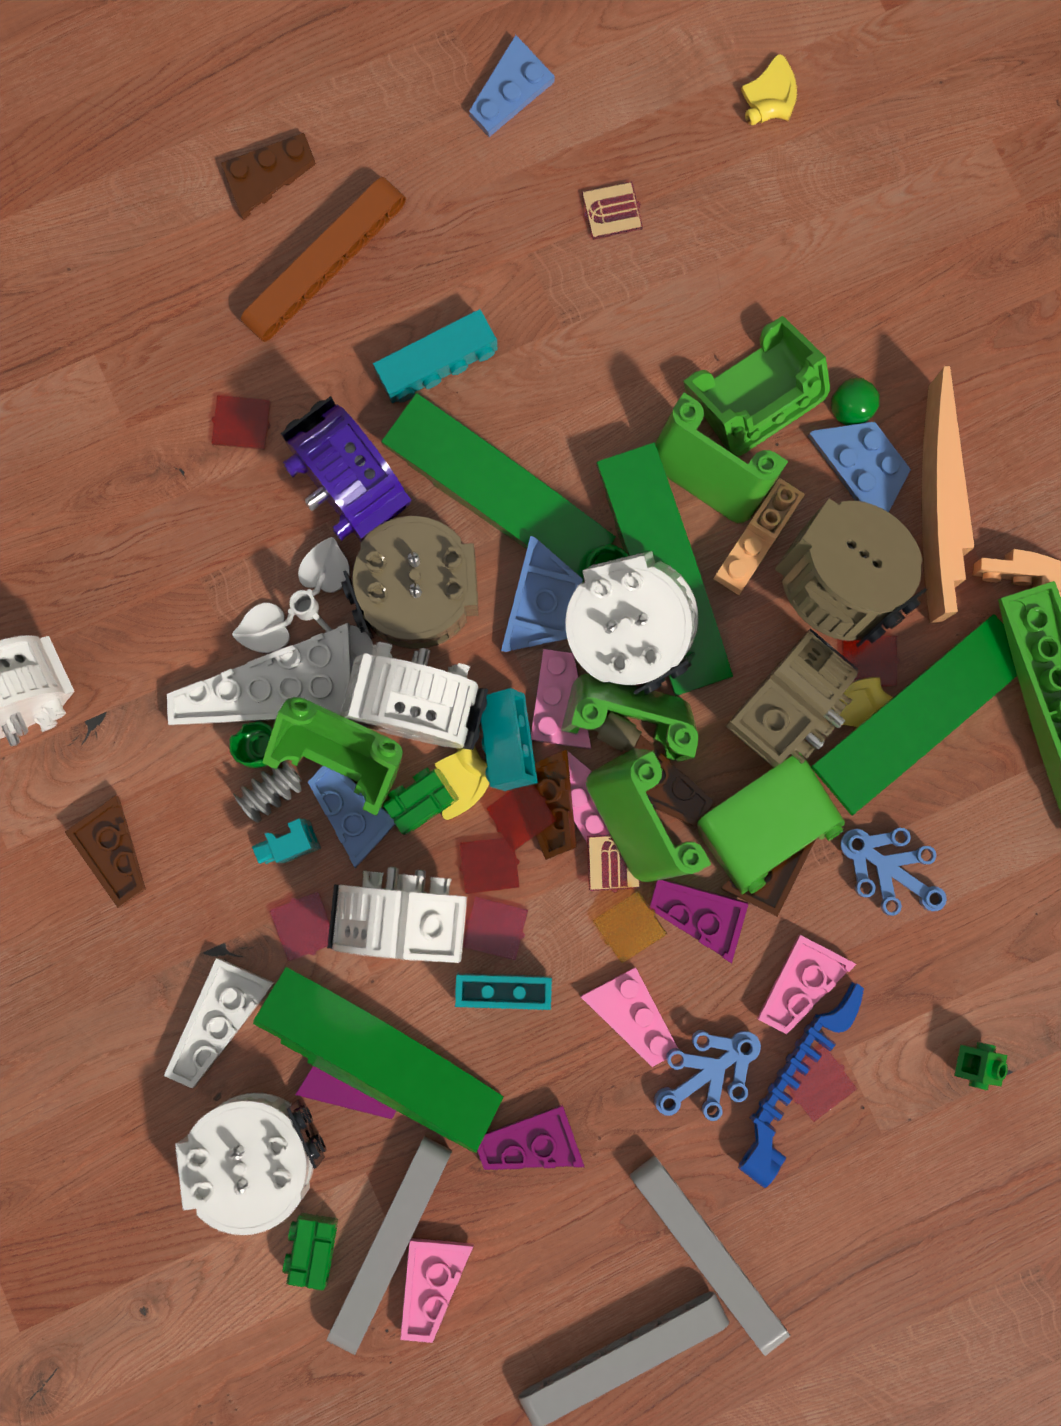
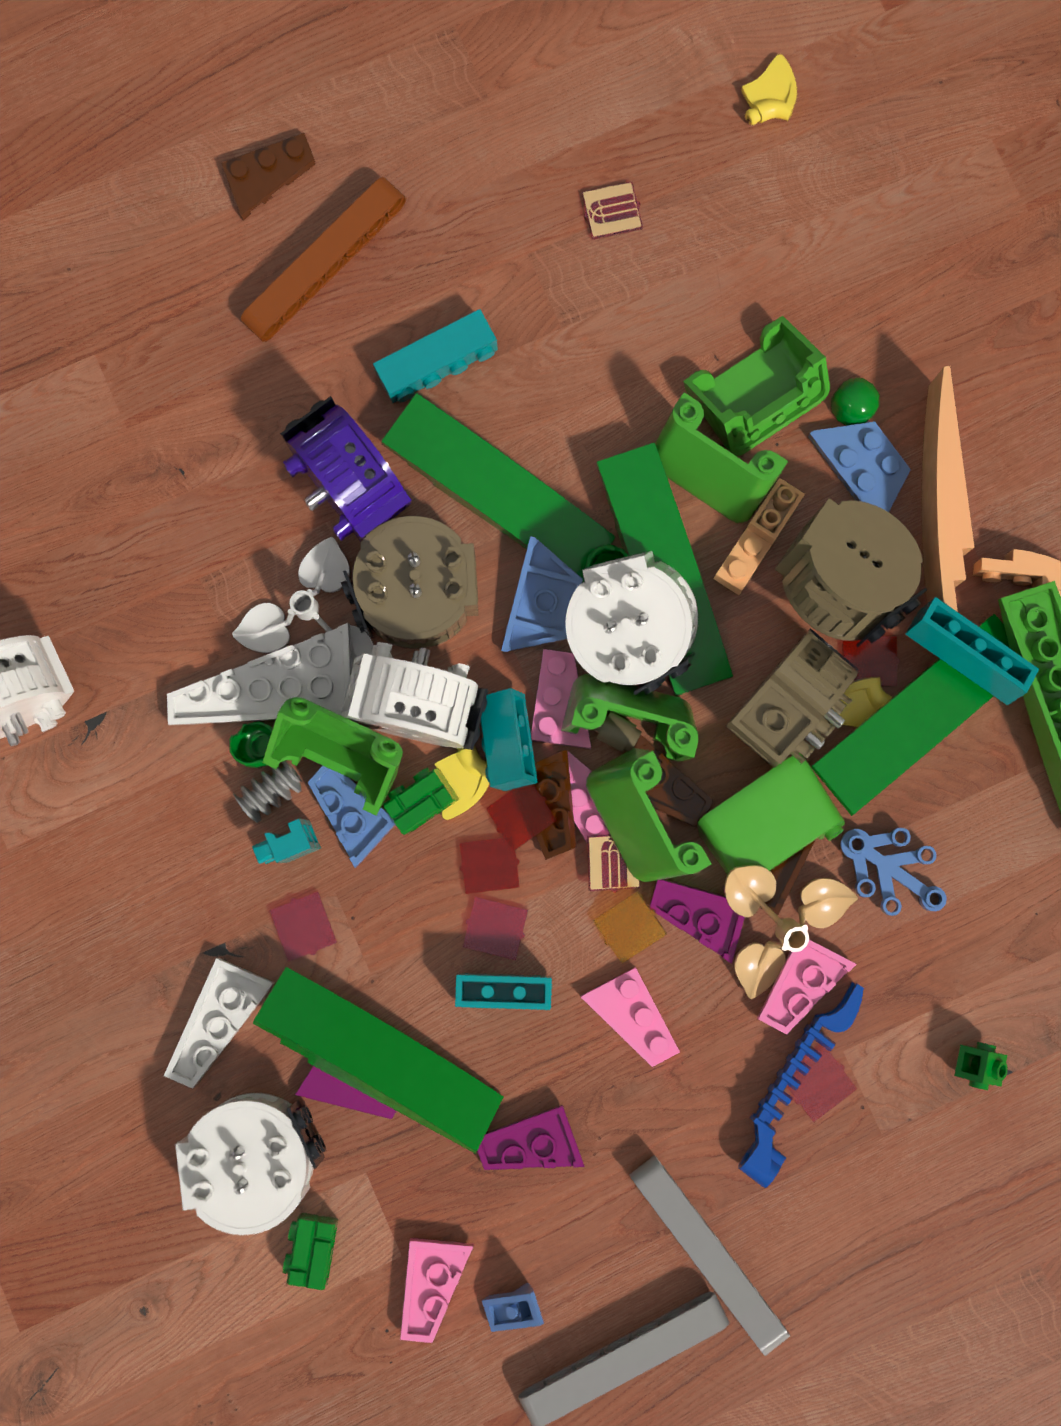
reddish brown wing [65,795,146,908] -> none
clear red piece [211,395,271,450] -> none
light grey beam [326,1136,453,1355] -> none
white piece [327,867,467,963] -> none
medium blue wing [469,35,555,137] -> none
medium blue plant [654,1030,761,1121] -> none
none -> medium blue slope [482,1283,544,1332]
none -> tan plant [724,865,858,999]
none -> teal brick [905,597,1039,706]

